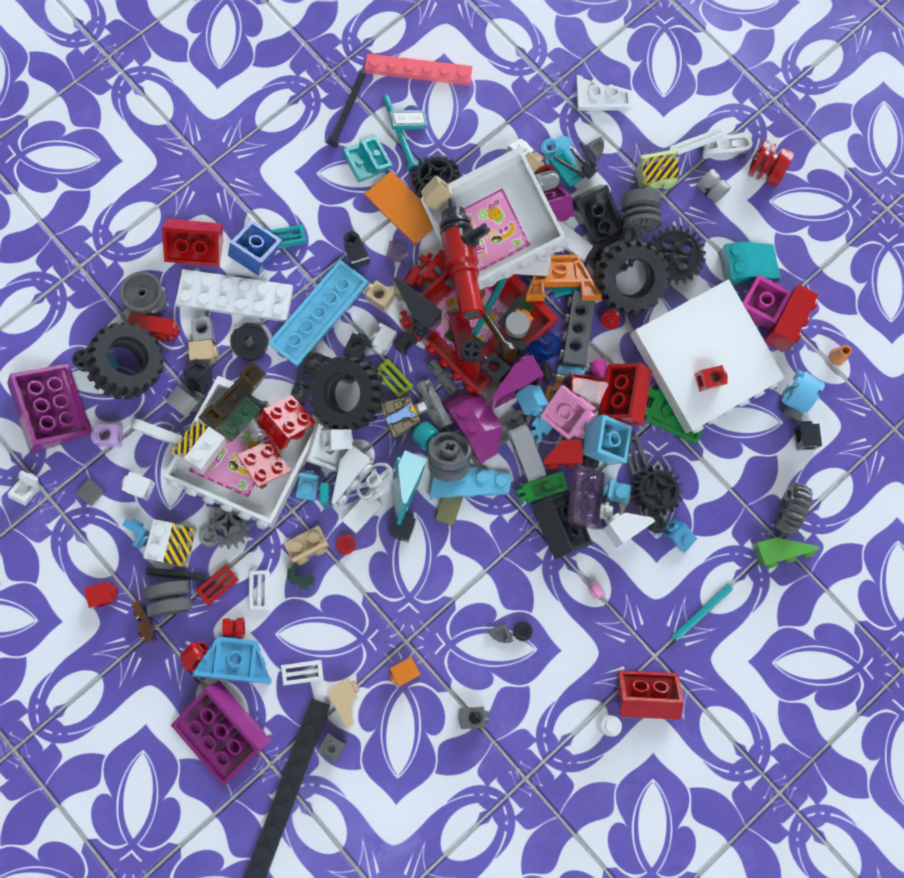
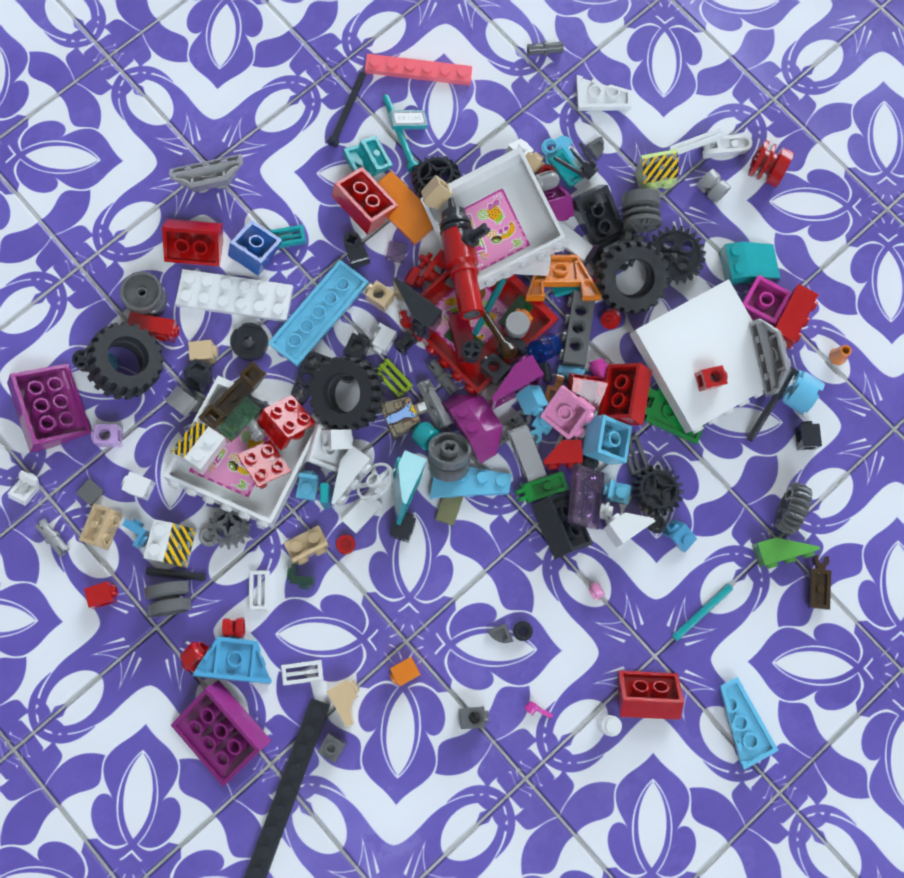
white beam [131,419,182,445] -> none
reddish brown slope [131,601,157,643] -> none
light grey brick [191,316,216,344] -> none
red tile [195,565,239,606] -> none
dark grey tile [783,407,803,423] -> none
none -> light grey pin [35,519,70,557]
none -> tan bracket [79,504,123,550]
none -> light grey wedge [169,154,243,193]
none -> red slope [332,167,398,235]
none -> dark pink hand [524,701,553,719]
none -> dark grey pin [527,41,564,56]
none -> medium azure wing [719,677,779,770]
none -> black bar [747,367,799,442]
none -> light grey wedge [749,318,791,397]
none -> dark brown plate [808,555,832,610]

